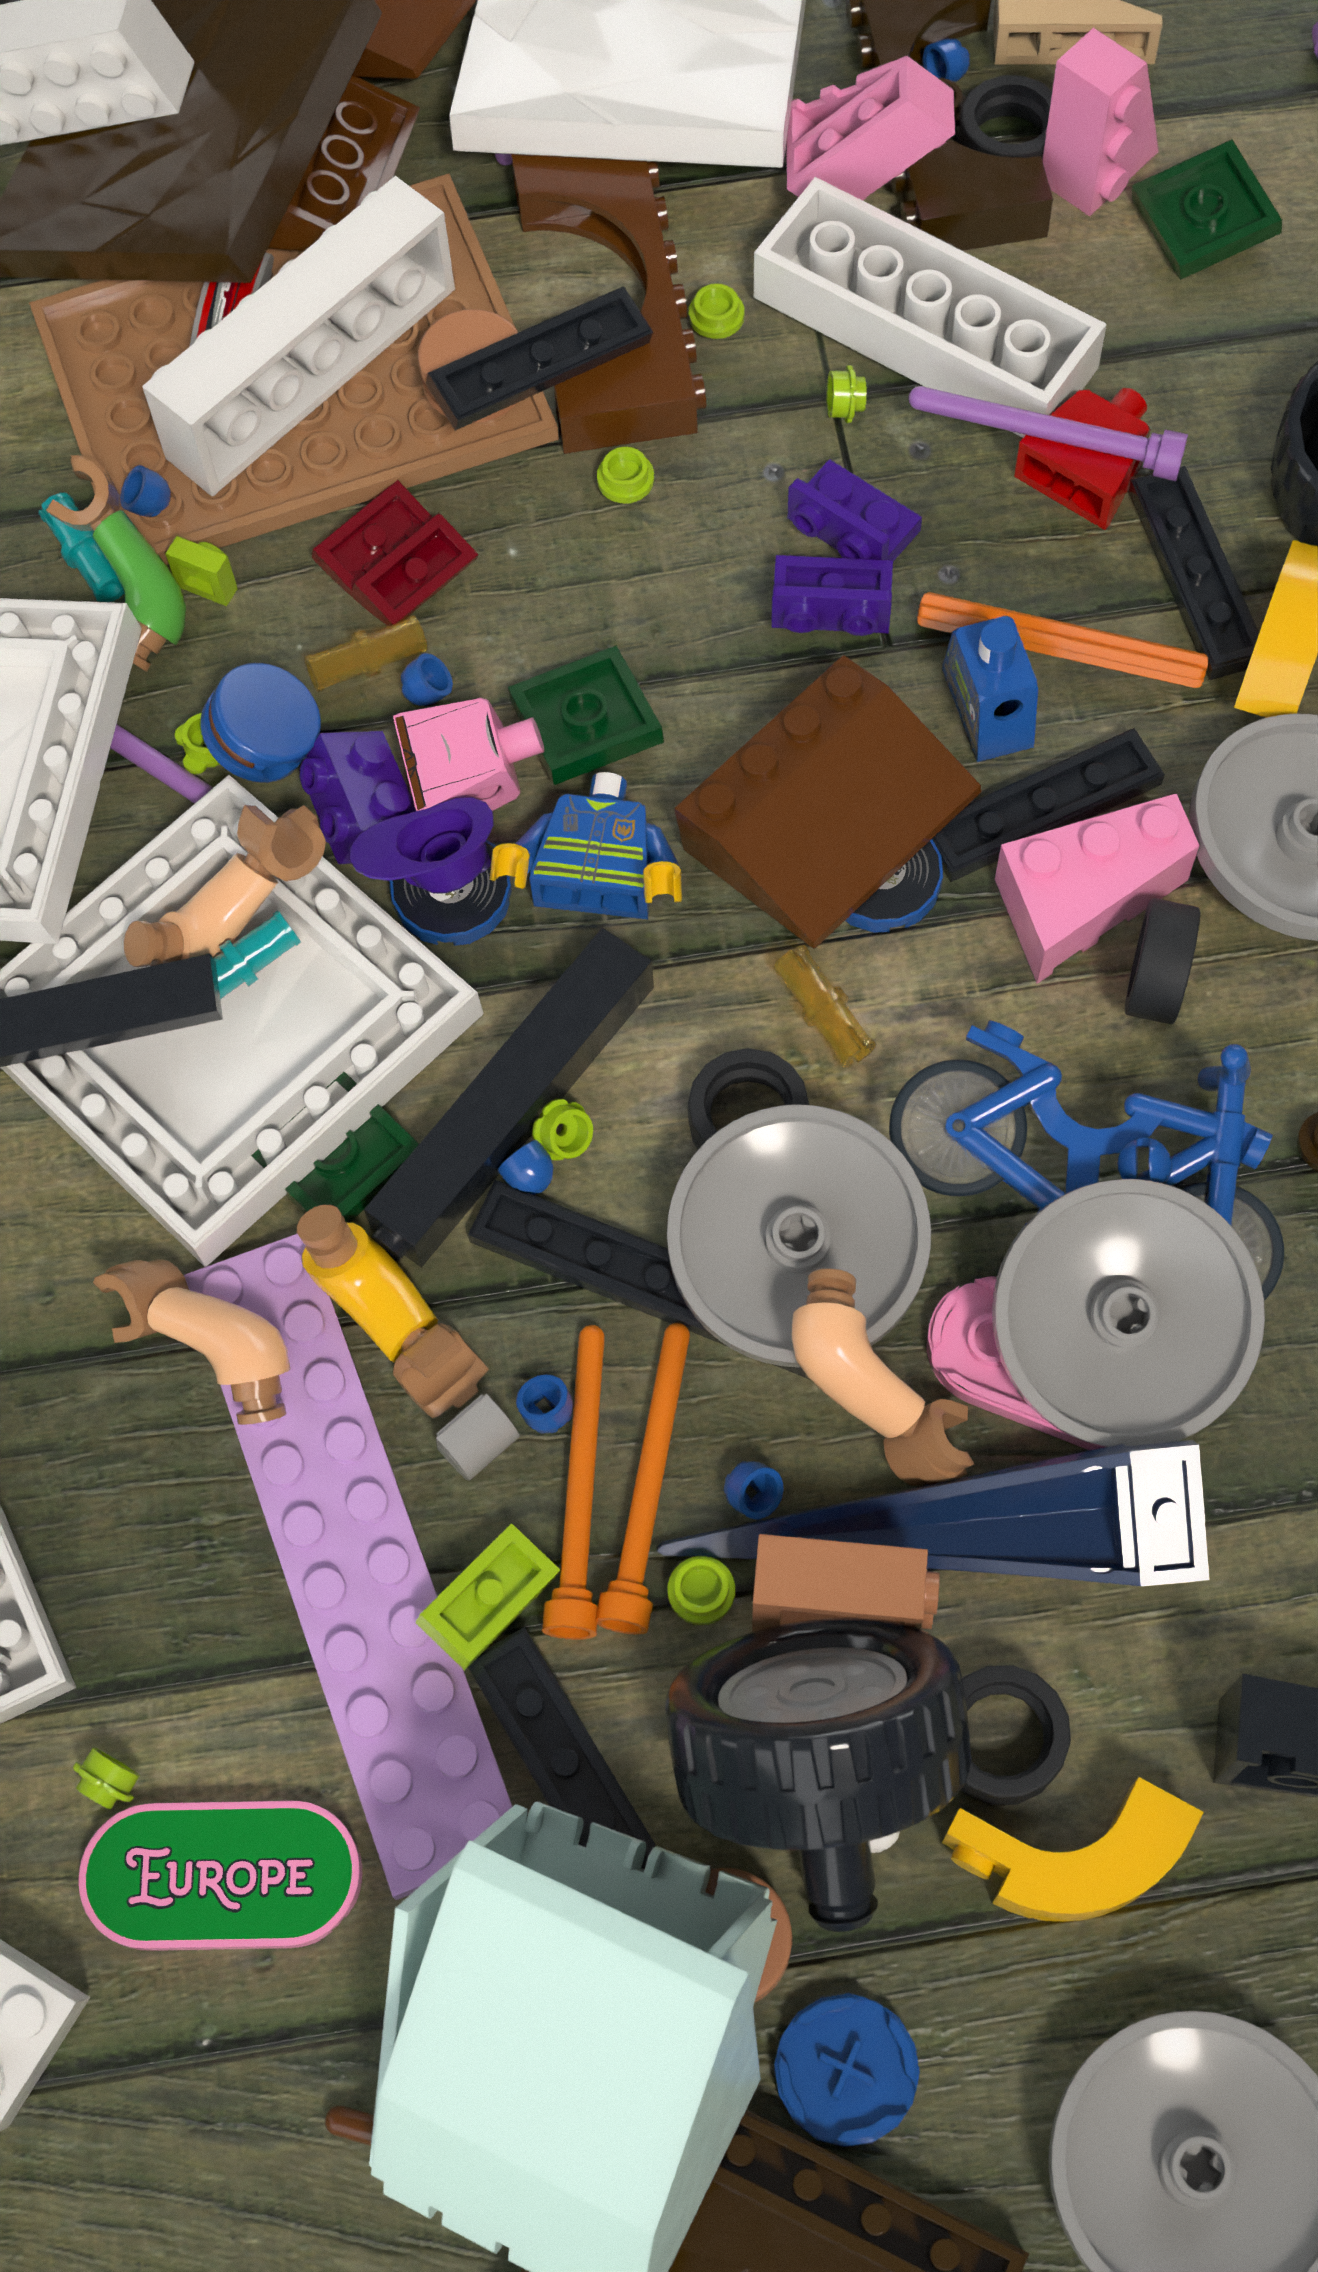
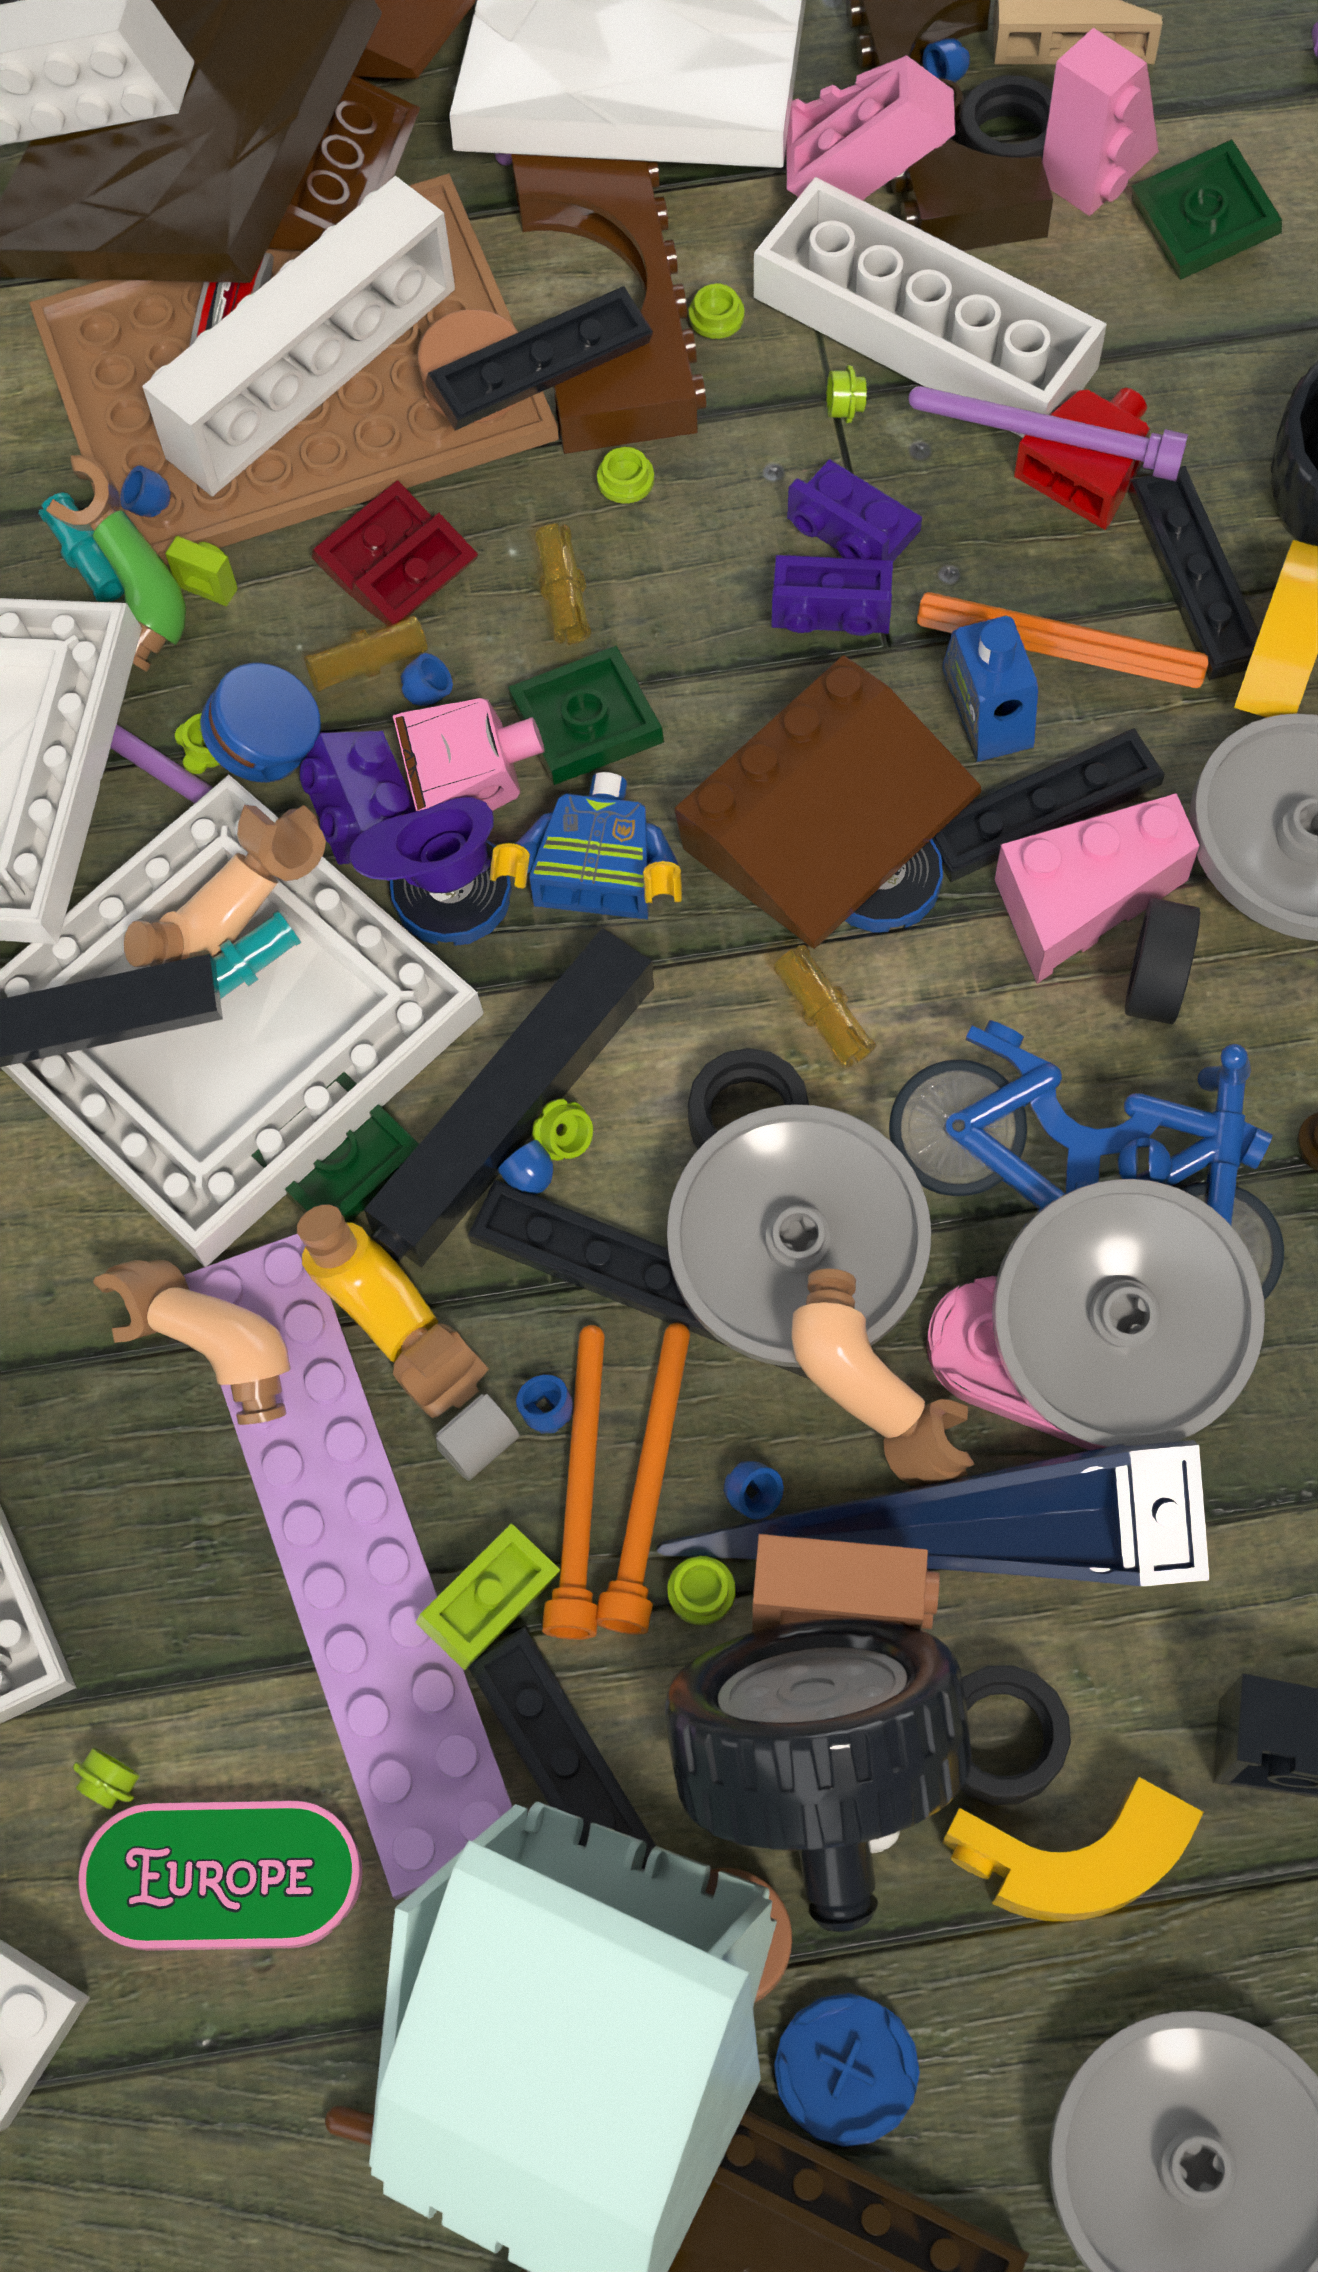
none -> clear yellow pin [534,524,592,645]

